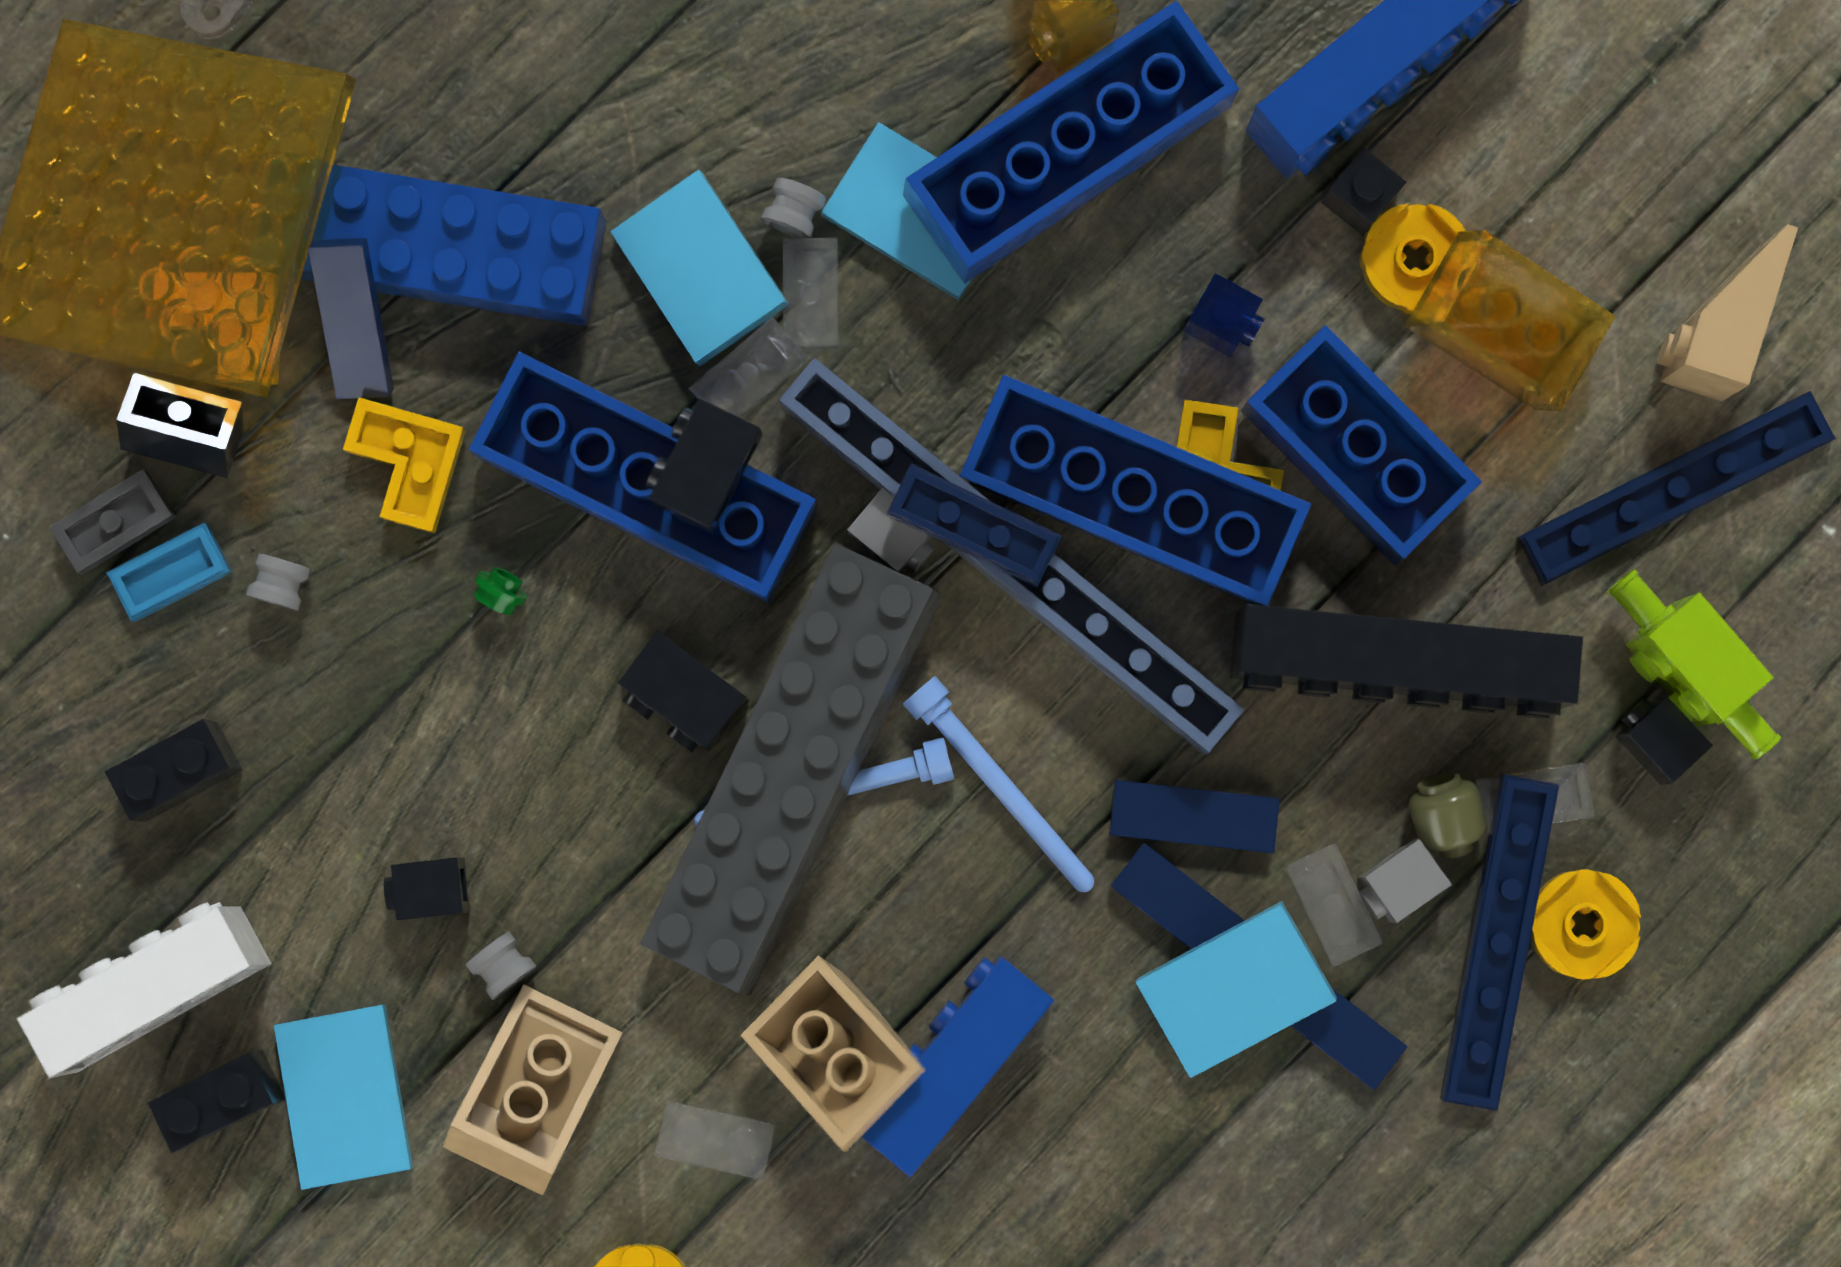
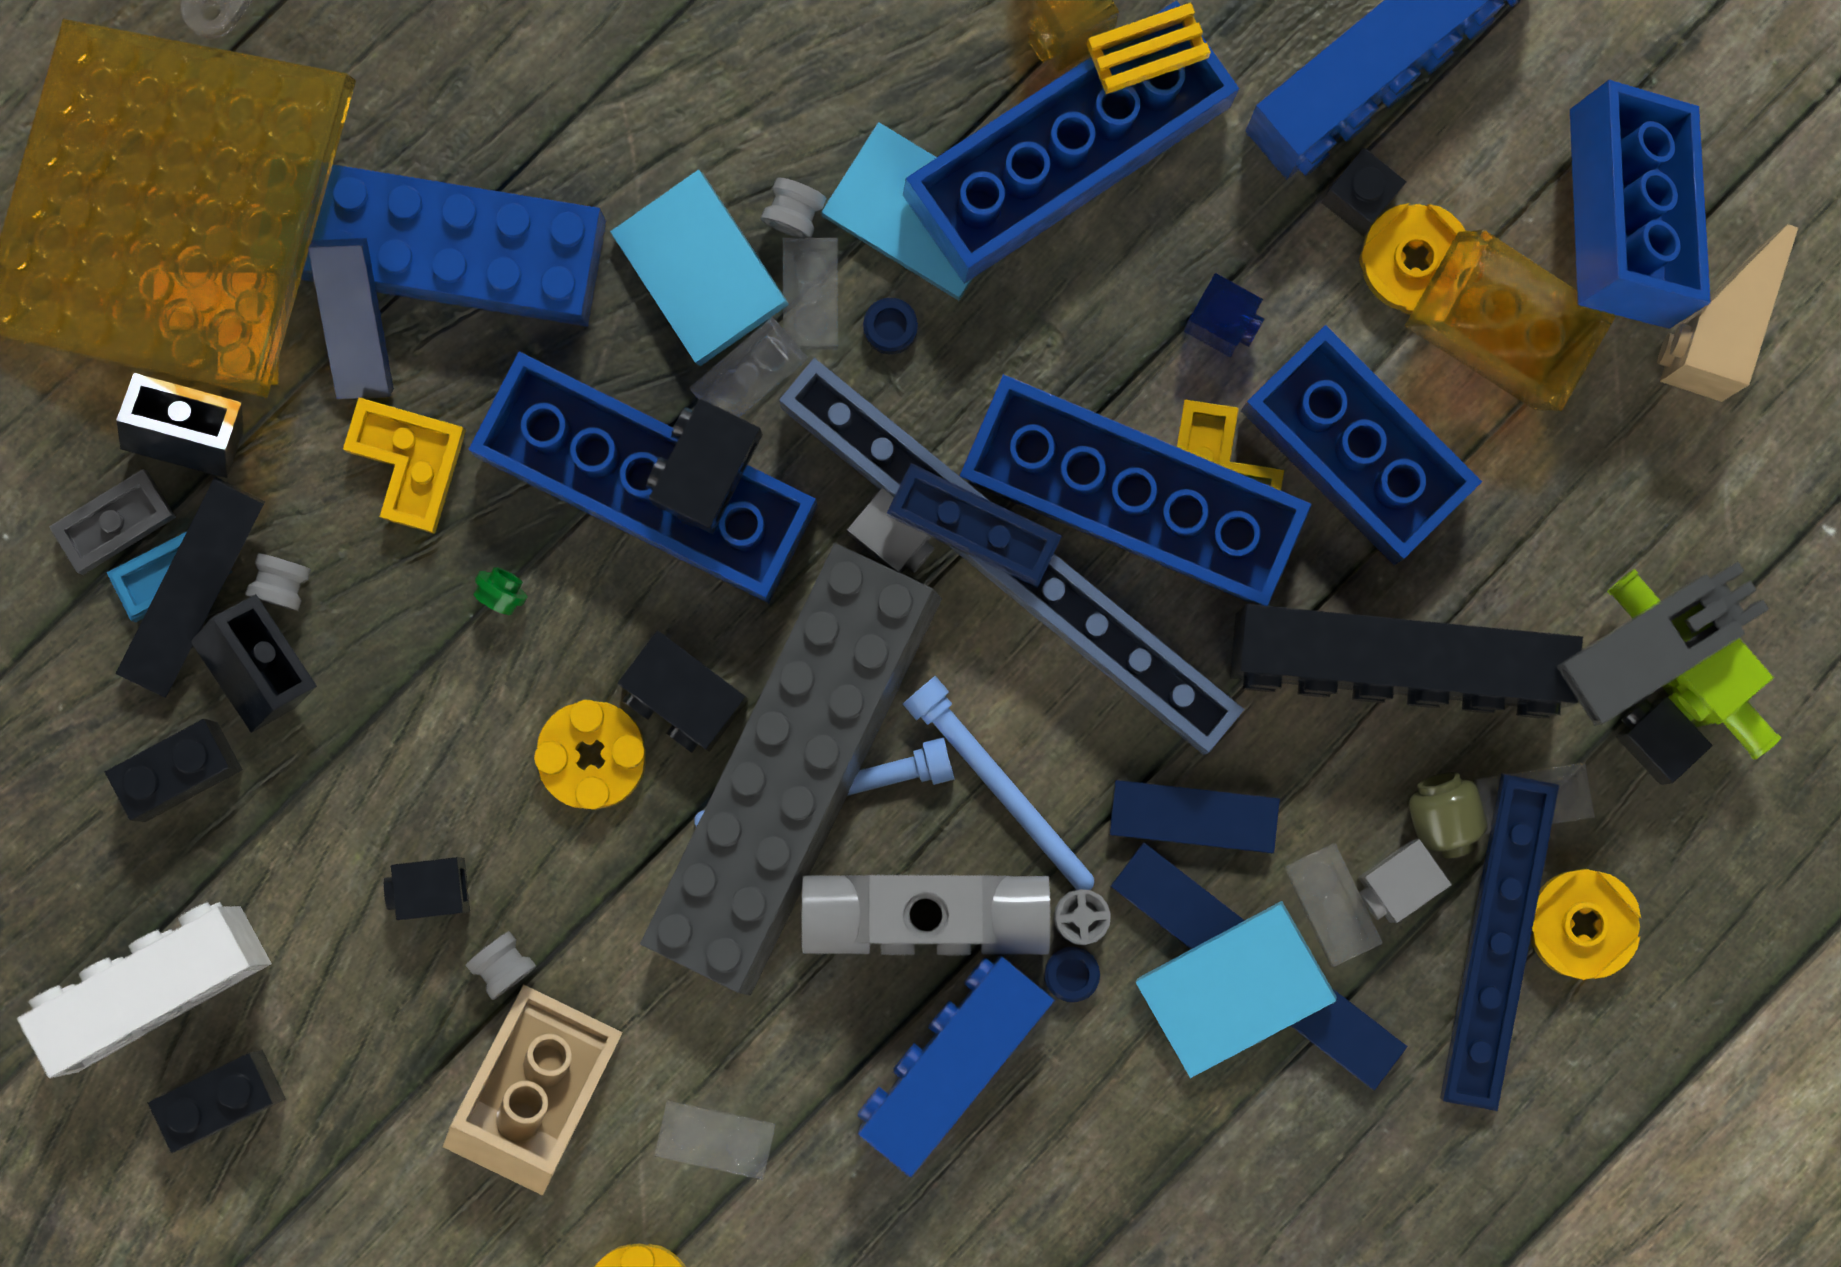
medium azure tile [274,1004,414,1190] -> none
tan slope [740,955,925,1152] -> none
dark blue tile [1517,391,1836,586] -> none
none -> black tile [115,477,265,698]
none -> black brick [191,594,317,733]
none -> yellow plate [534,700,646,810]
none -> light grey brick [802,875,1050,955]
none -> dark blue tile [863,298,918,355]
none -> dark blue tile [1044,947,1100,1002]
none -> light grey wheel [1054,889,1111,945]
none -> yellow tile [1086,2,1211,94]
none -> dark grey hinge [1557,561,1769,726]
none -> blue brick [1570,80,1711,329]

